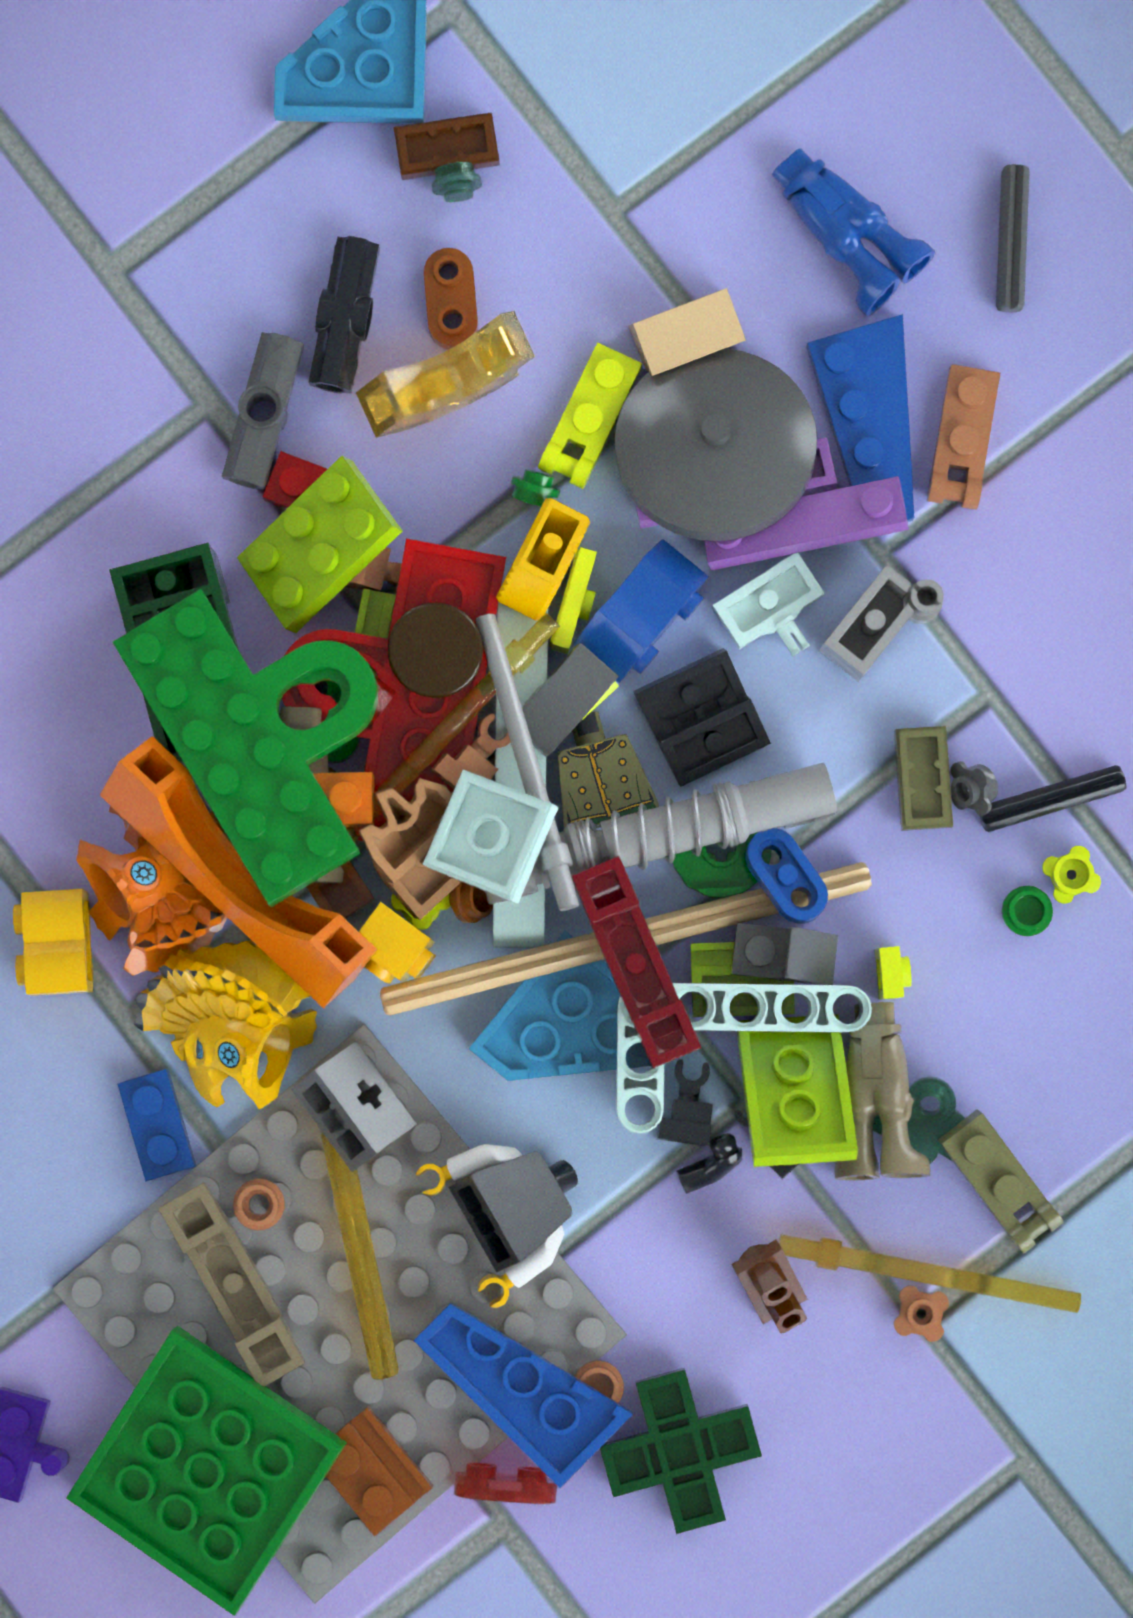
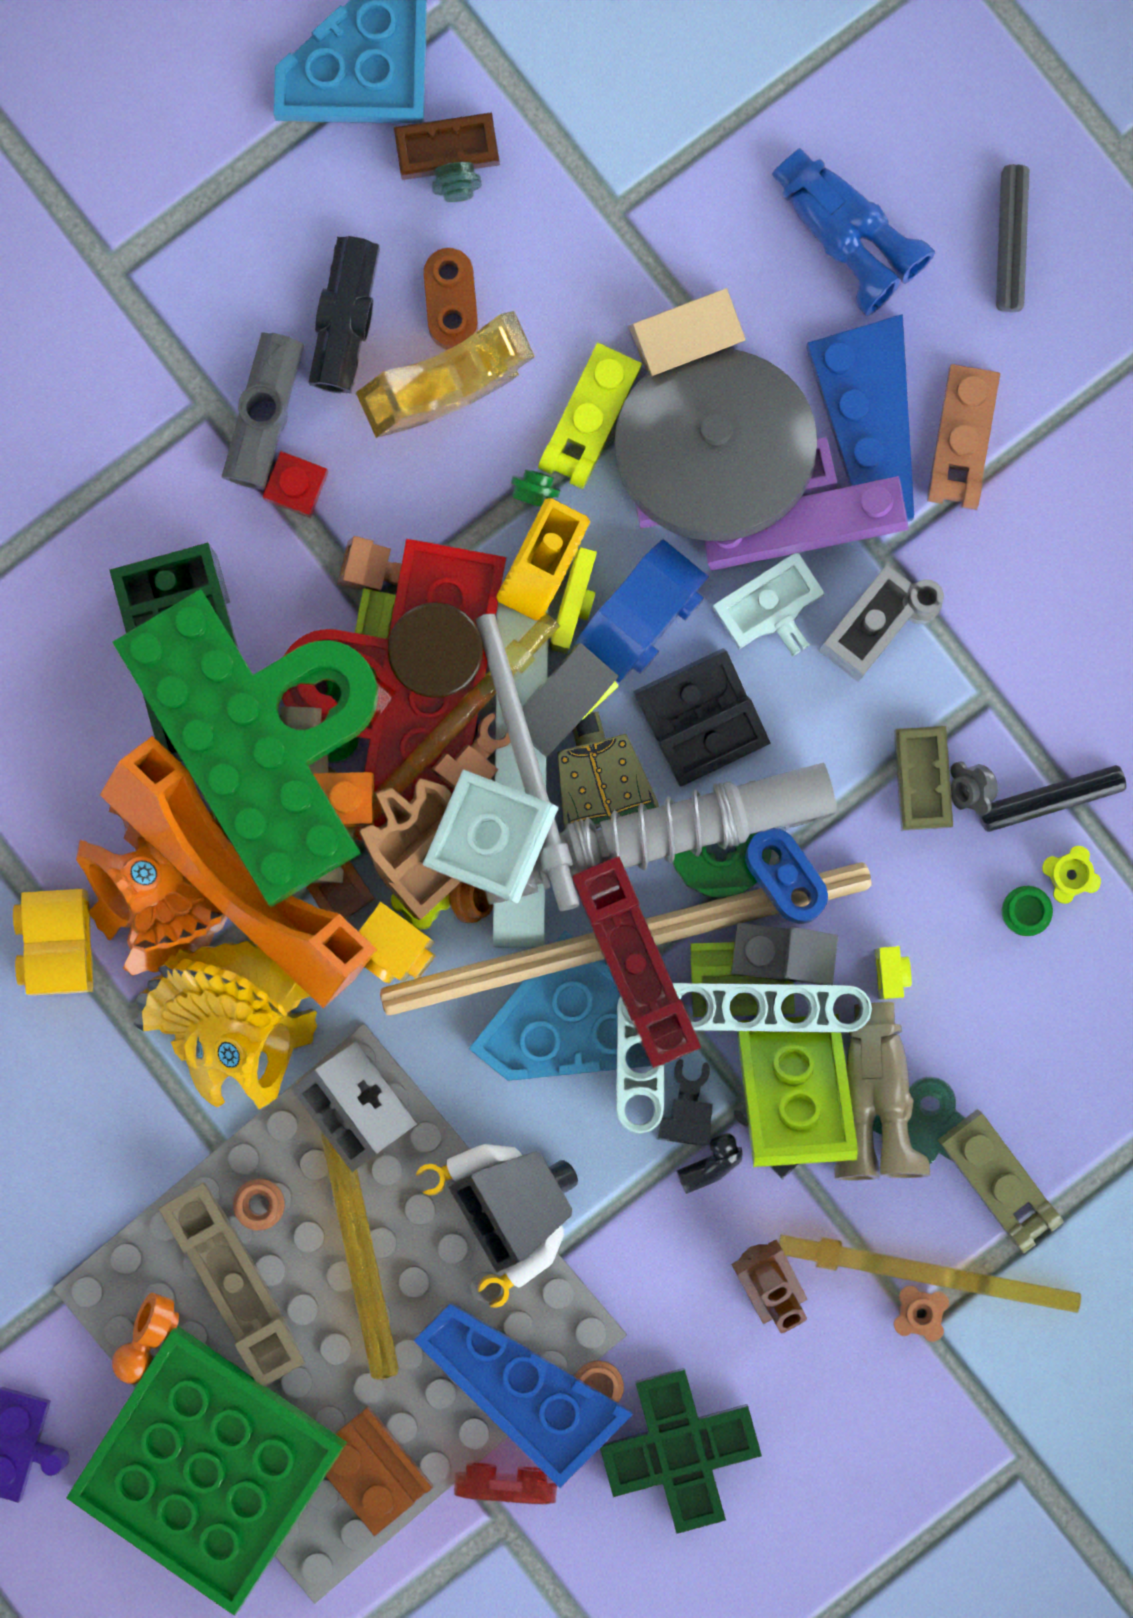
blue plate [117,1069,197,1182] -> none
lime plate [237,455,403,633] -> none
none -> orange plate [112,1292,179,1384]

